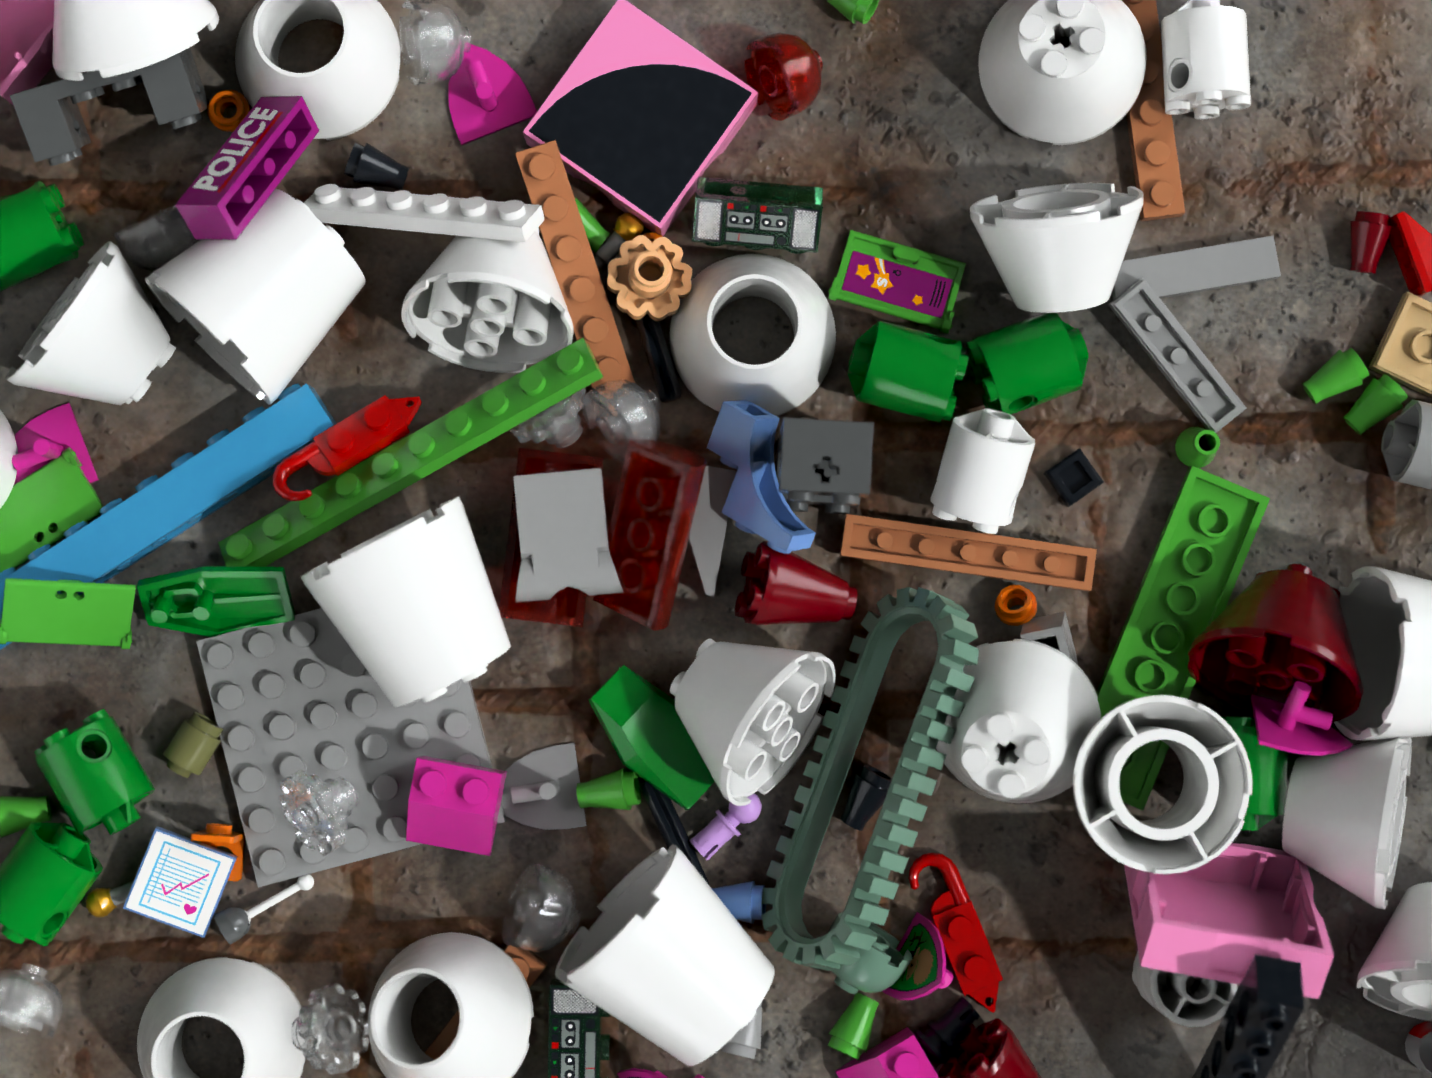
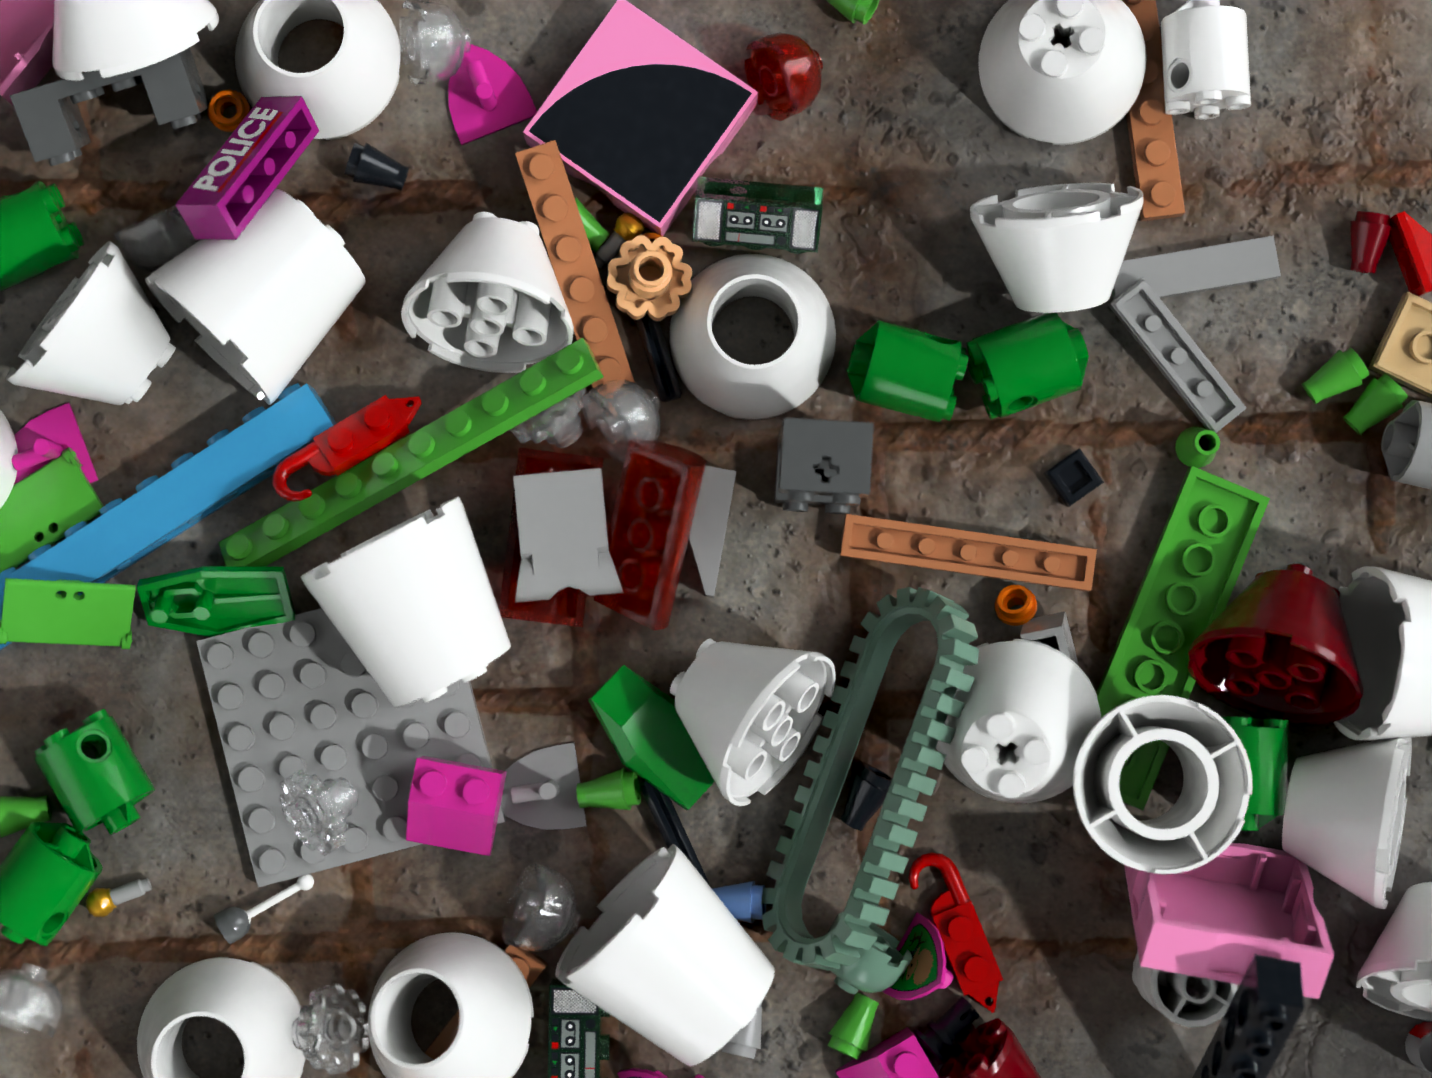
white tile [123,826,238,938] -> none
olive brick [163,712,223,778] -> none
orange bracket [191,823,245,881] -> none
white plate [304,184,545,242] -> none
lavender pin [689,793,762,861] -> none
medium blue arch [707,400,816,554] -> none
dark red cone [734,541,858,625] -> none
door [828,230,966,334] -> none
white cylinder [930,408,1035,534] -> none
dark pink shield [1251,681,1353,756] -> none

